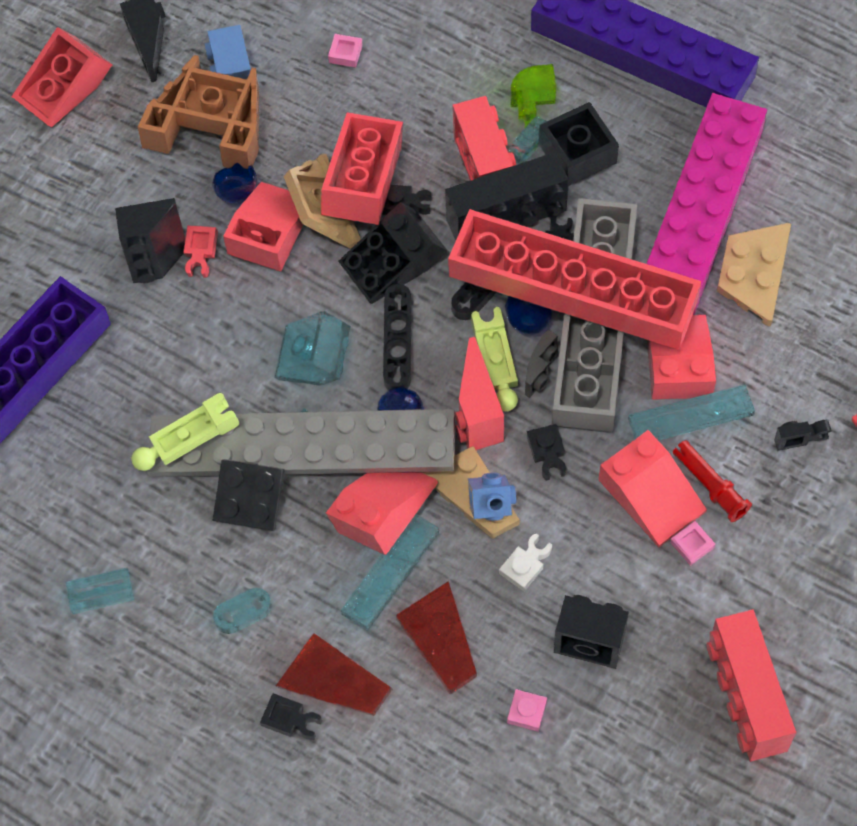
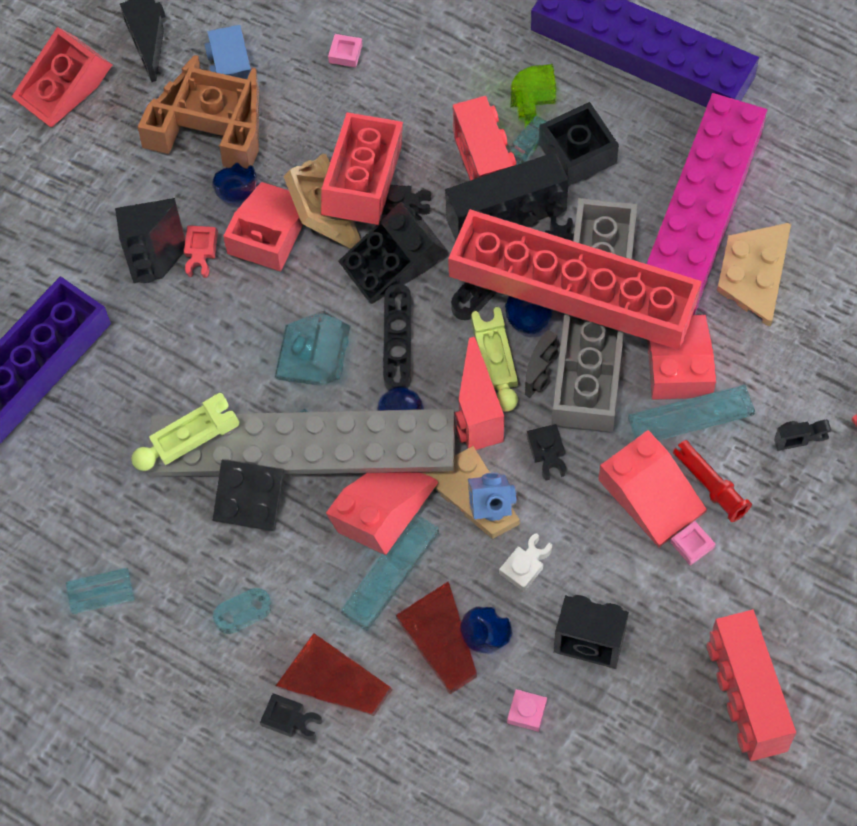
none -> clear blue hair [460,606,513,654]

